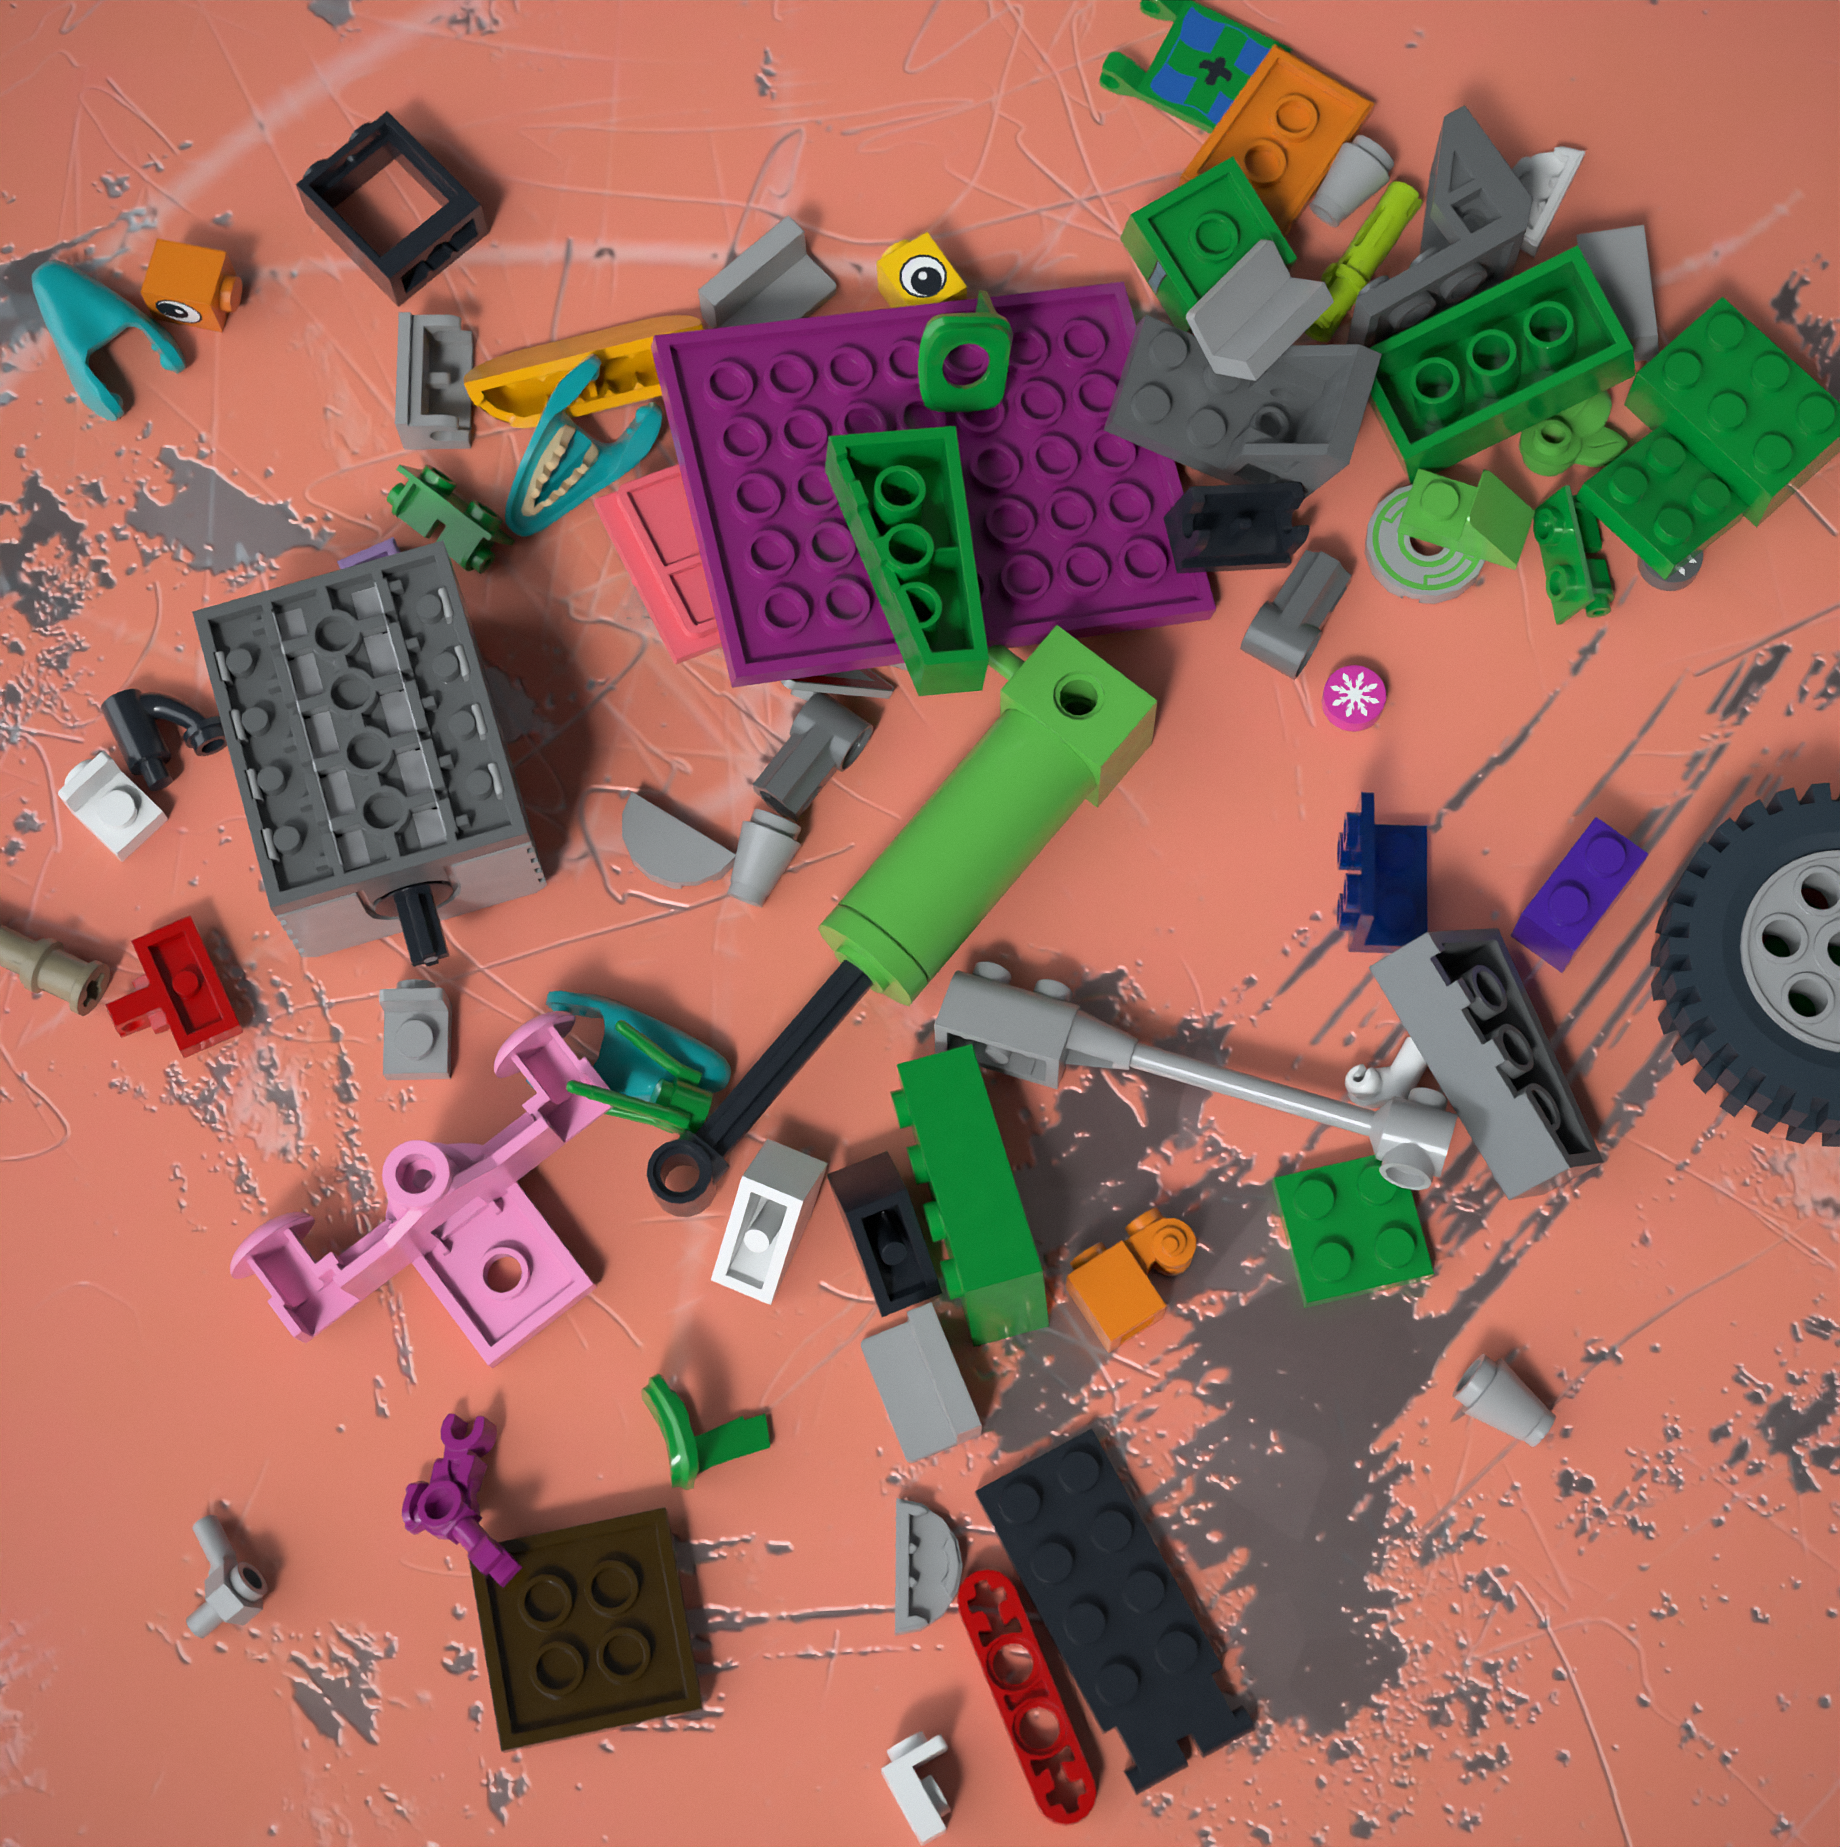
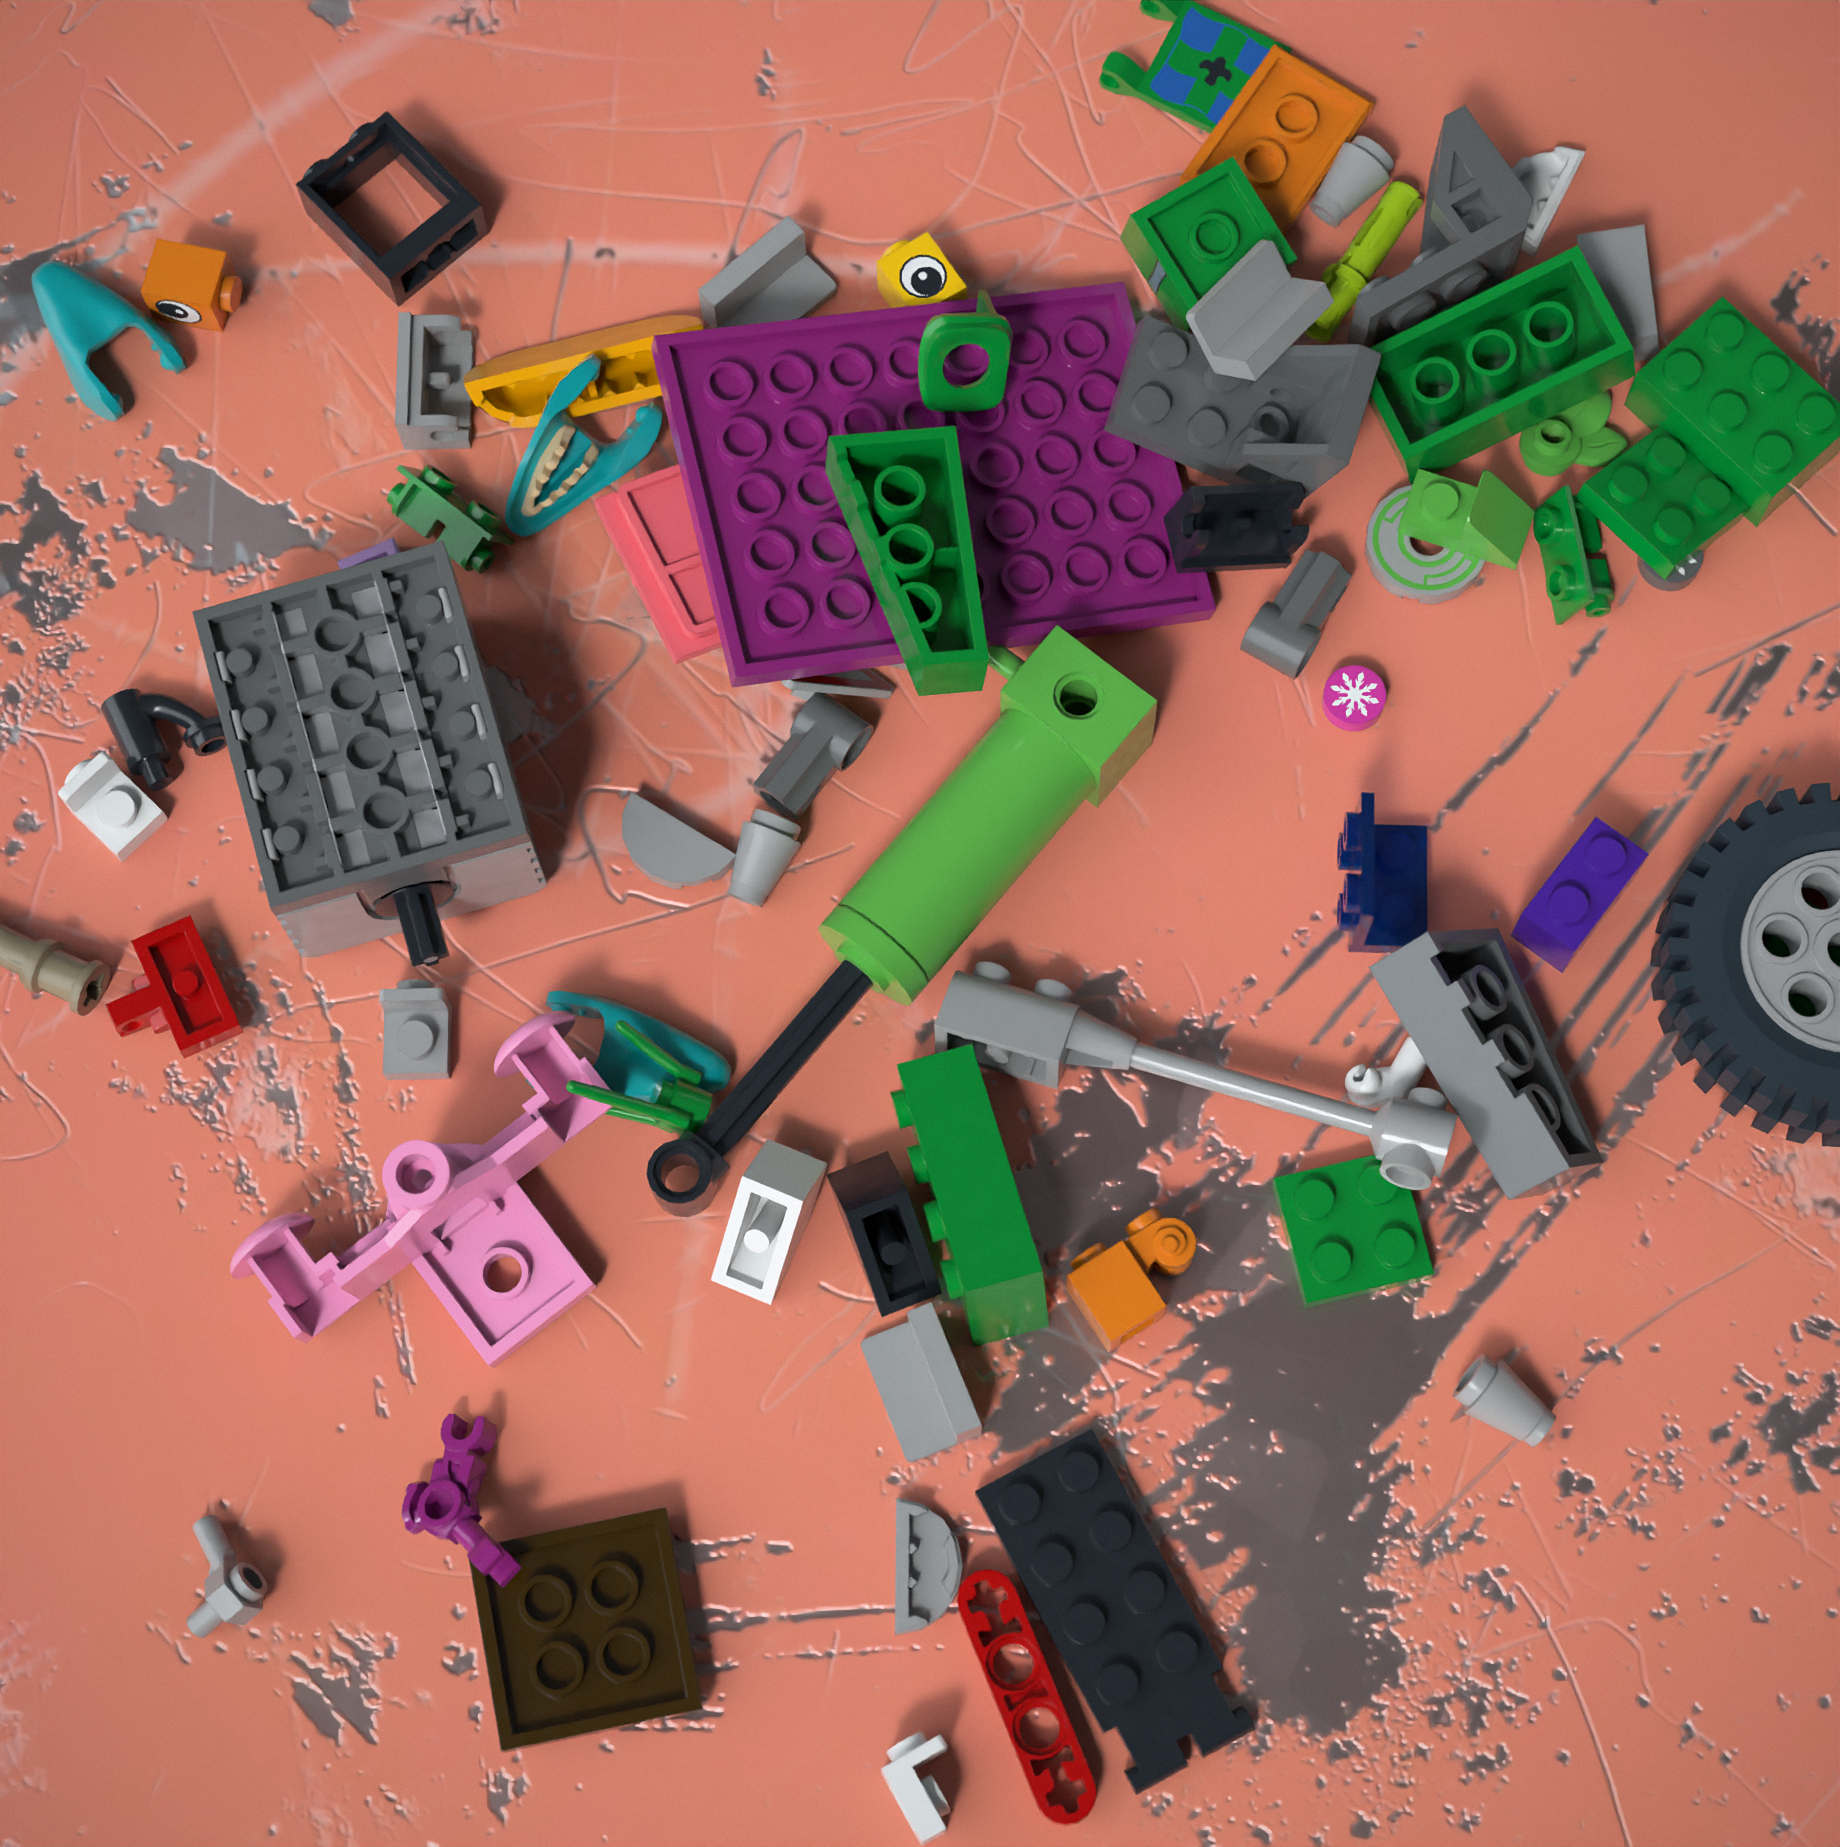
green piece [641,1374,771,1490] -> none

